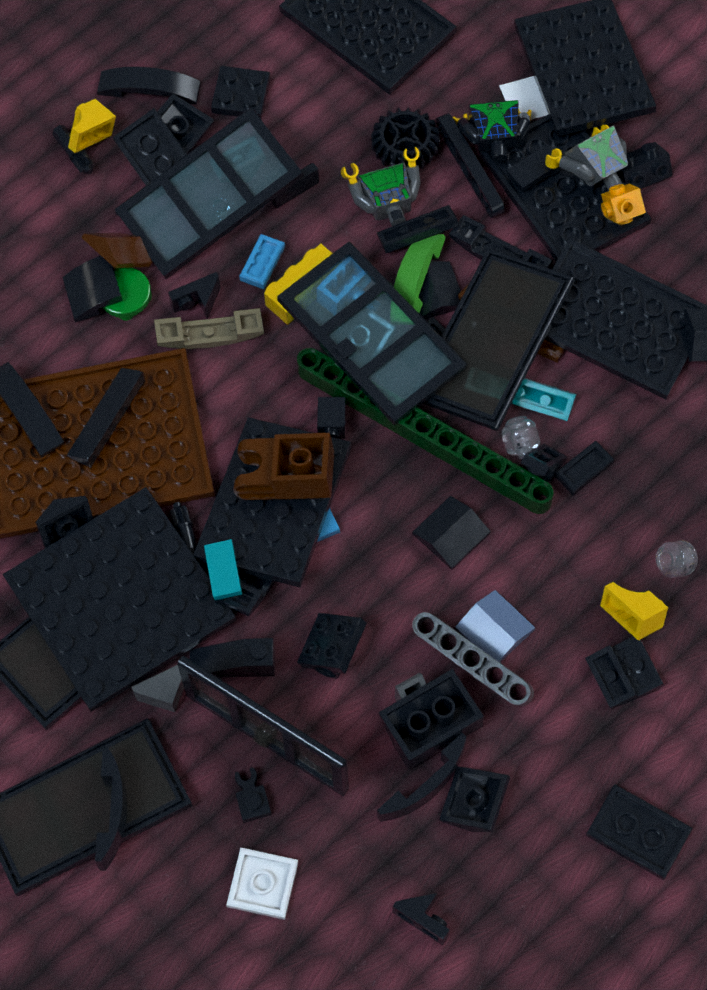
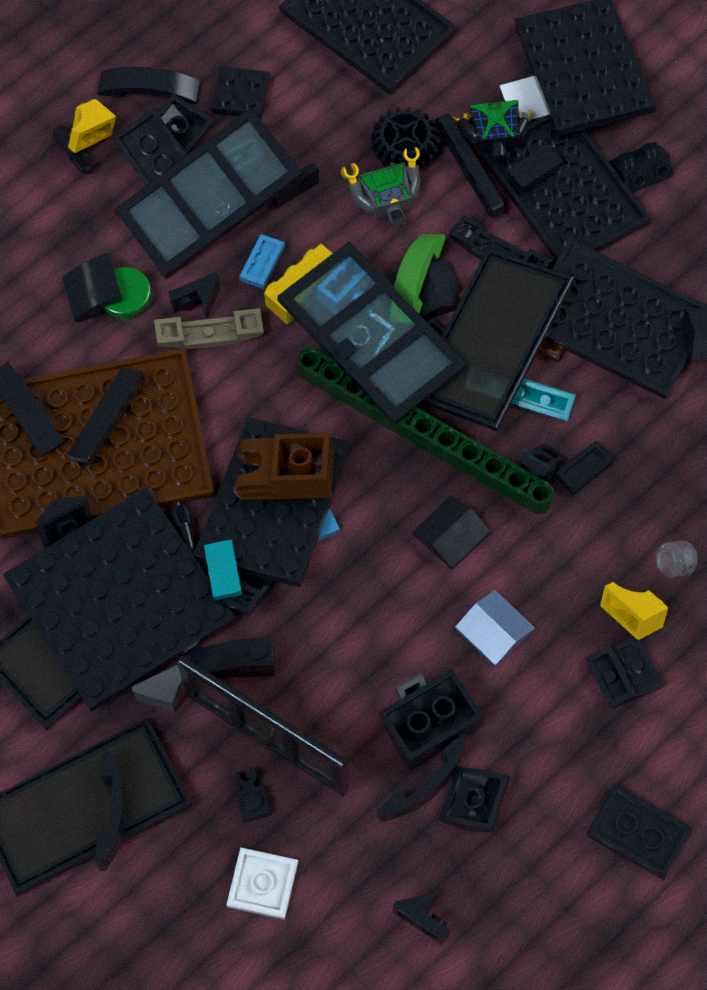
reddish brown slope [82,233,152,268] -> none
black plate [297,613,367,679] -> none
black brick [317,397,346,439] -> none
black tile [377,205,459,254] -> none
dark grey beam [412,612,534,706] -> none
clear head [501,416,541,459] -> none
torso [545,125,628,191] -> none
light orange brick [601,183,646,225] -> none

